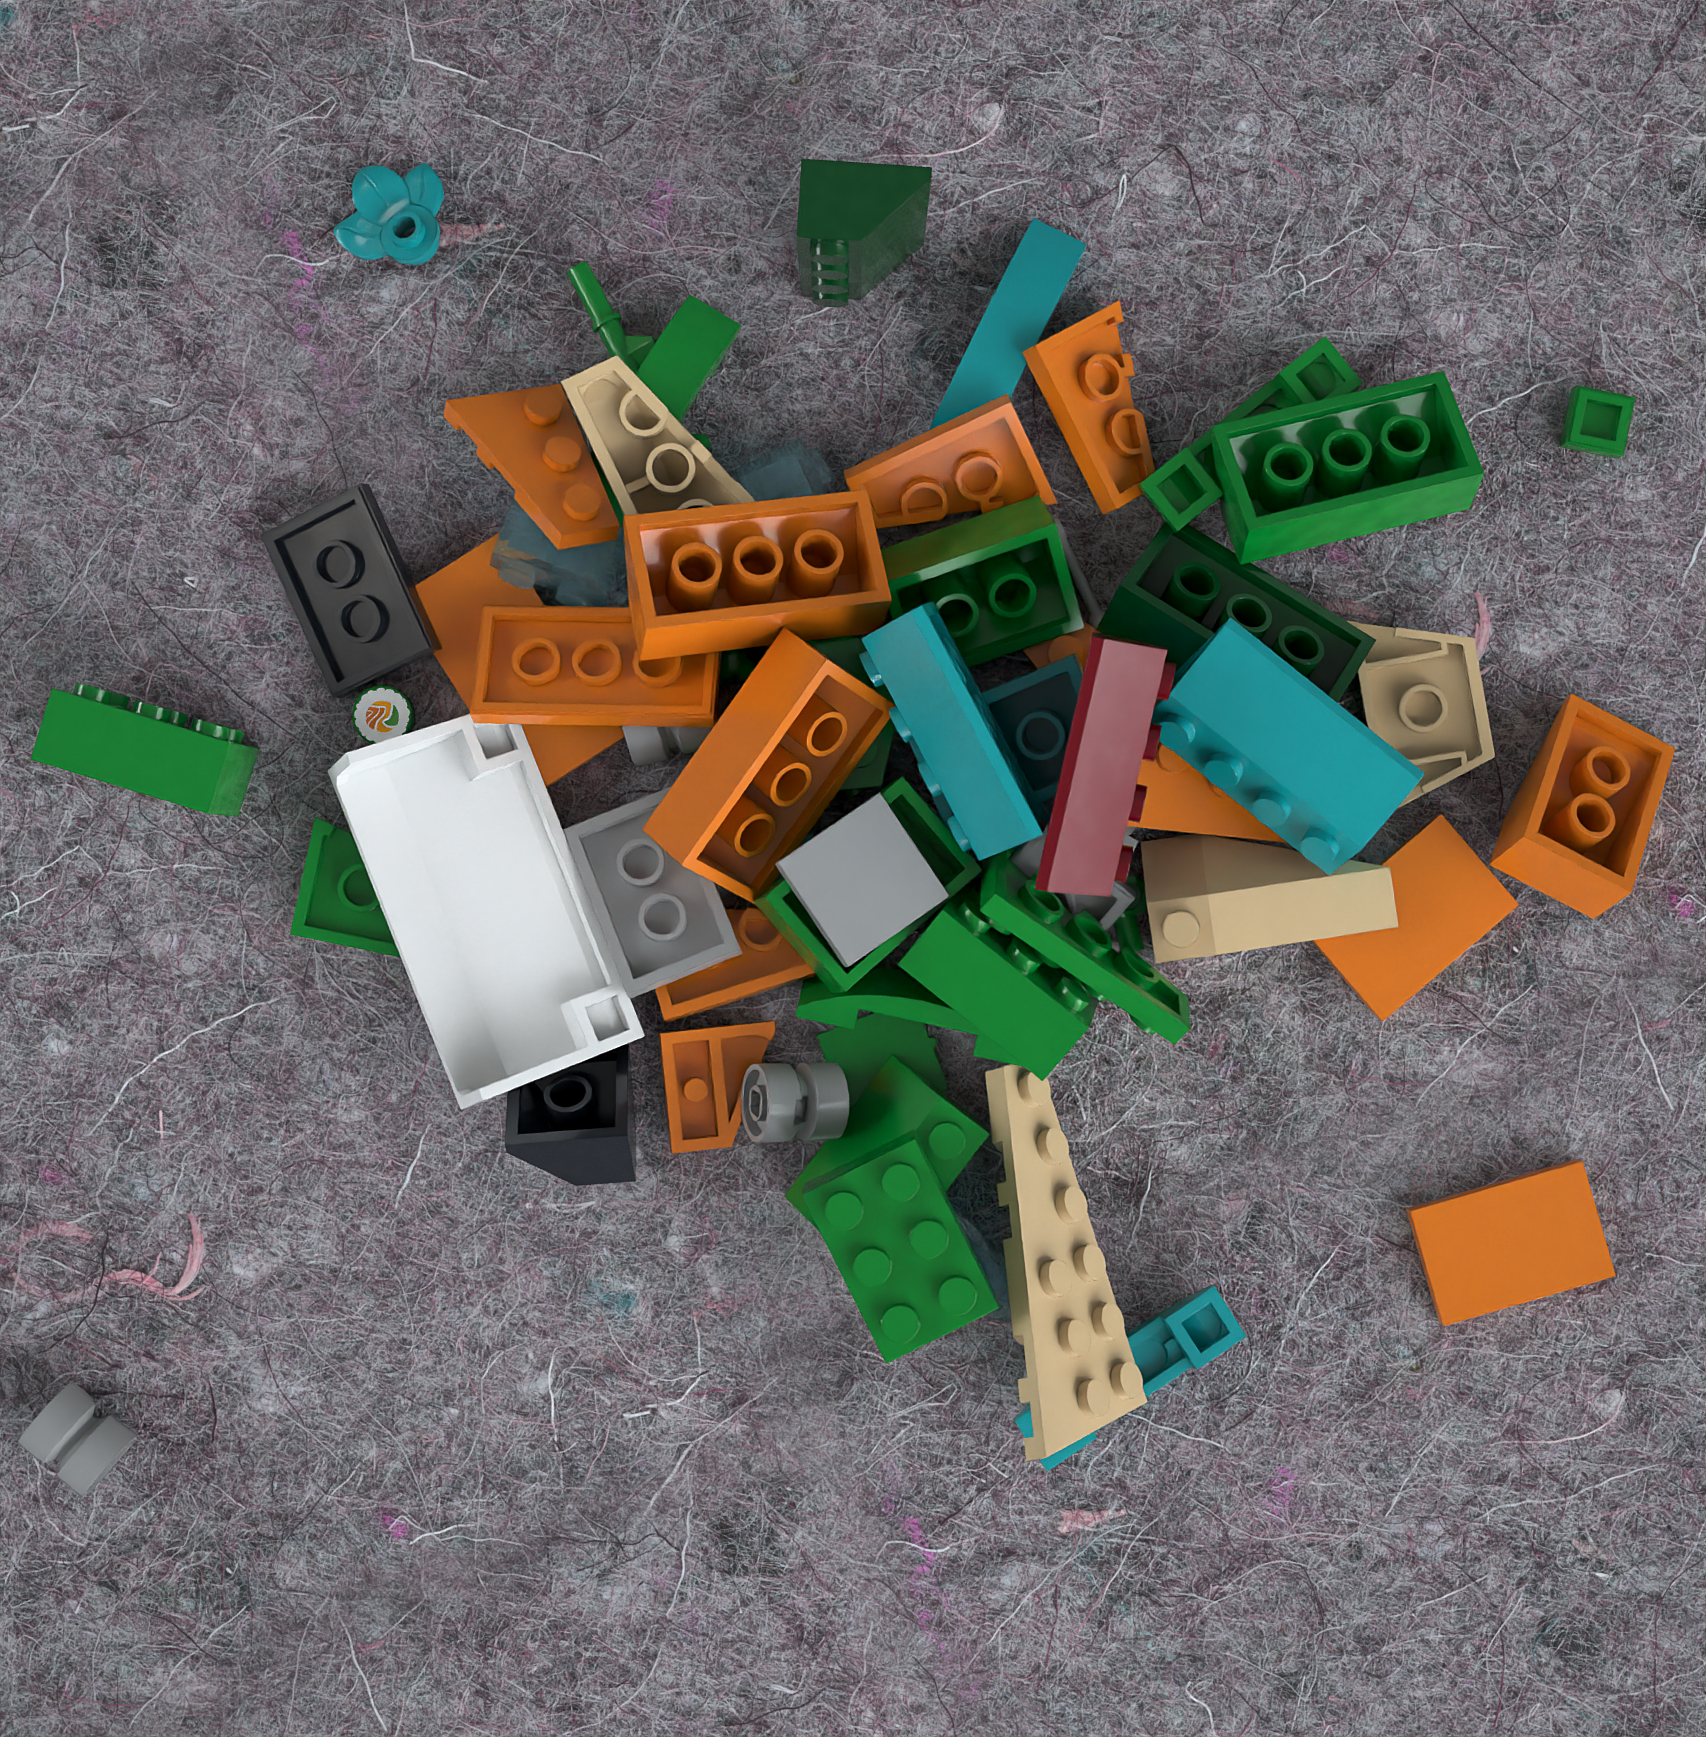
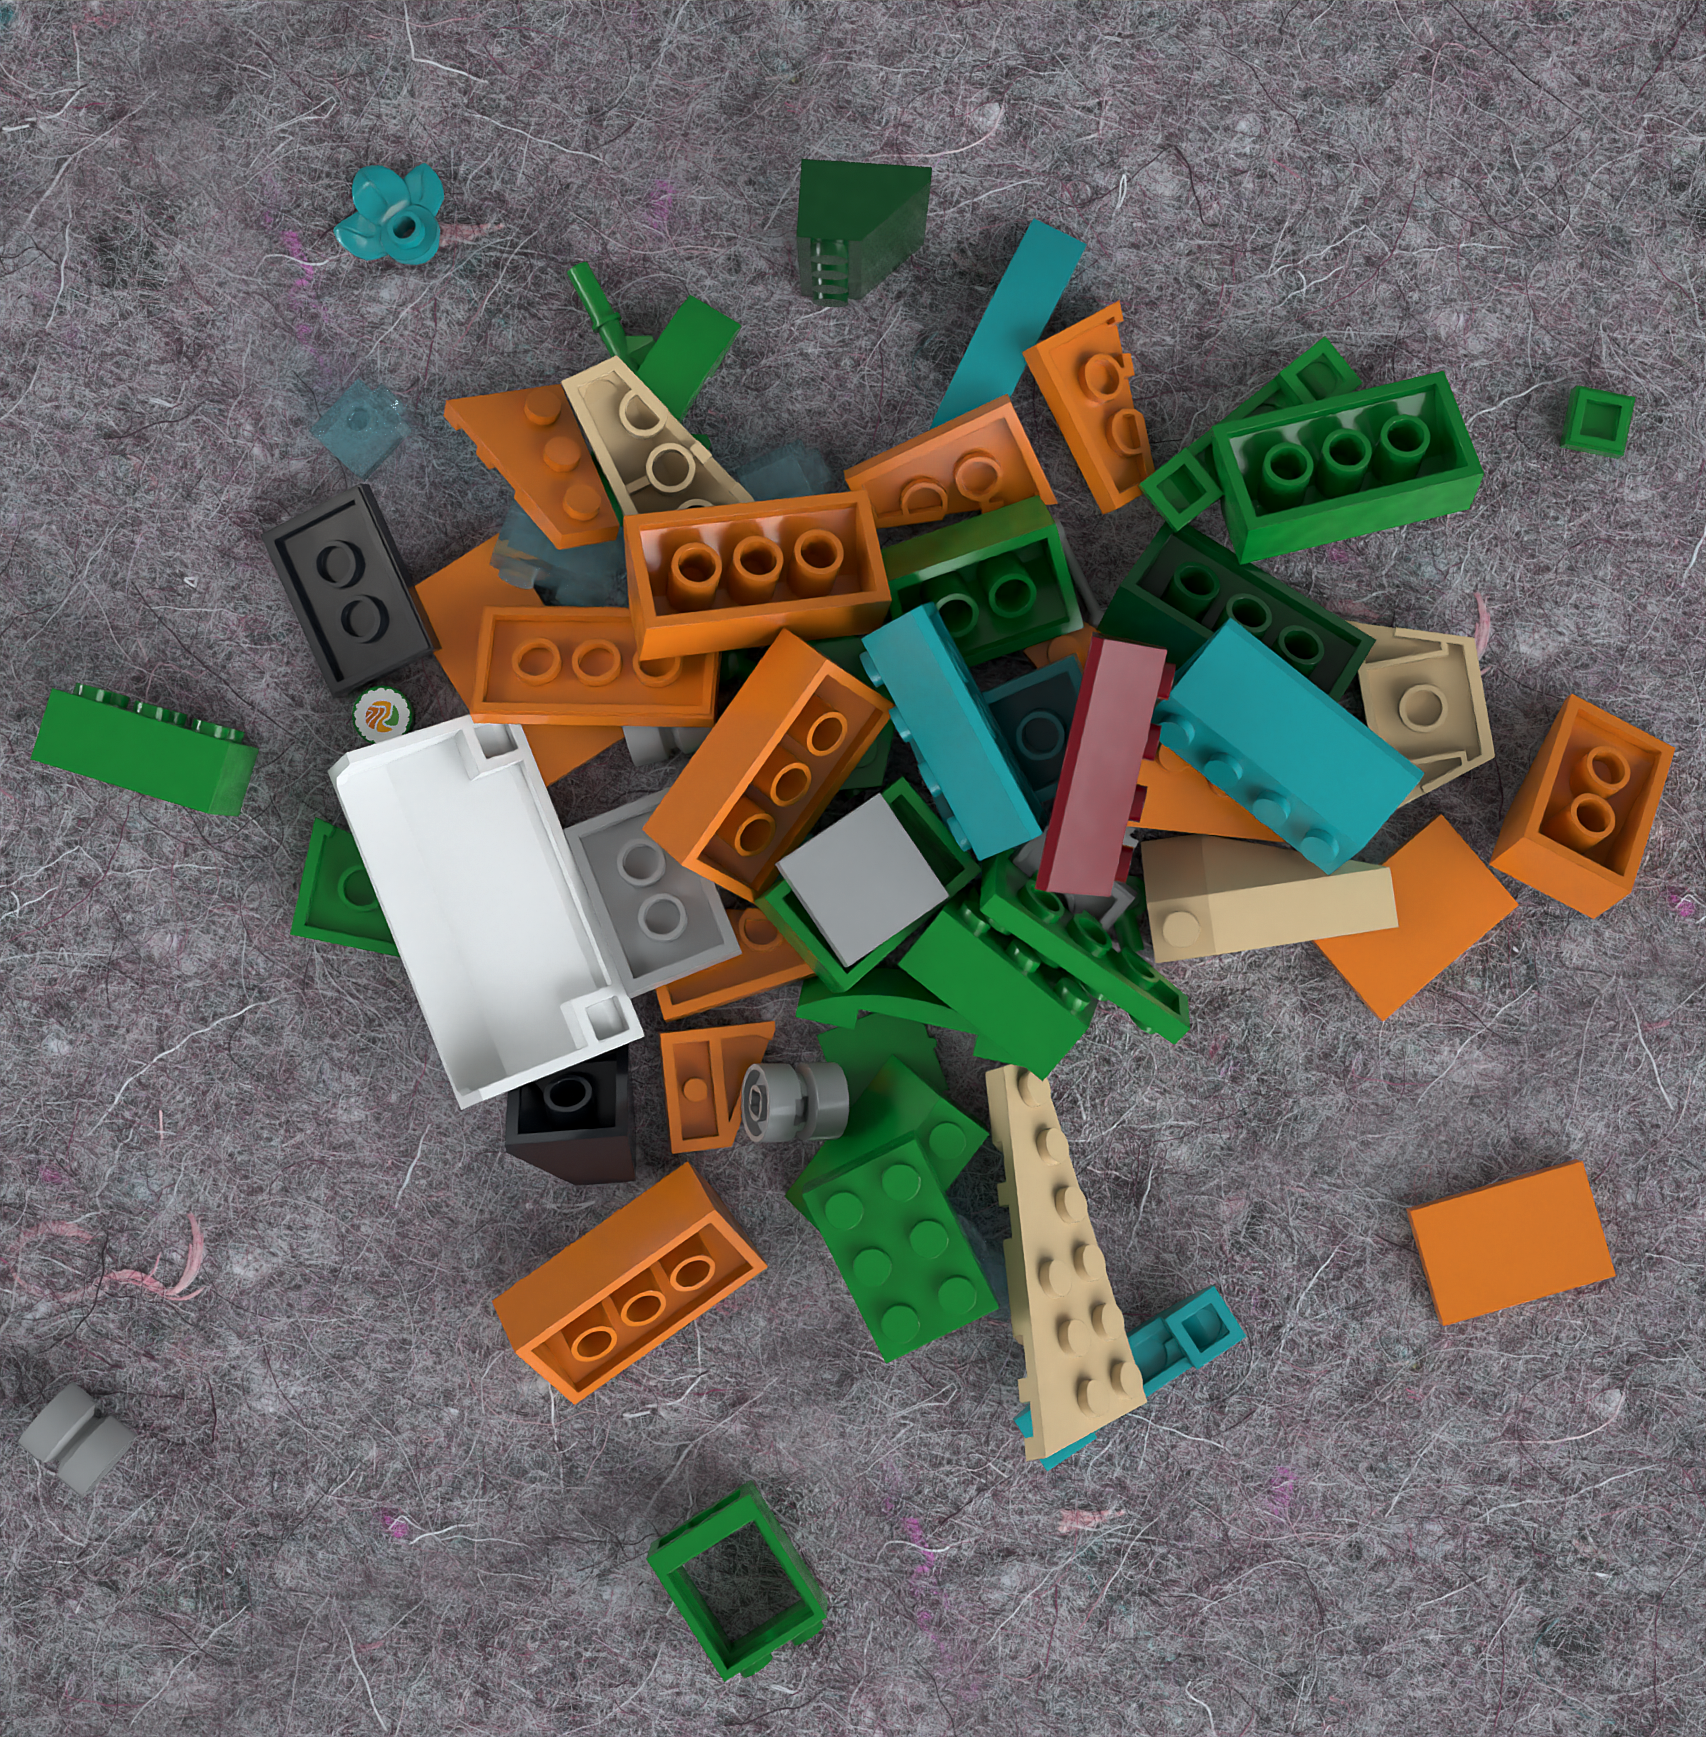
none -> clear light blue brick [309,378,413,482]
none -> orange slope [492,1161,768,1405]
none -> green window [646,1480,828,1682]

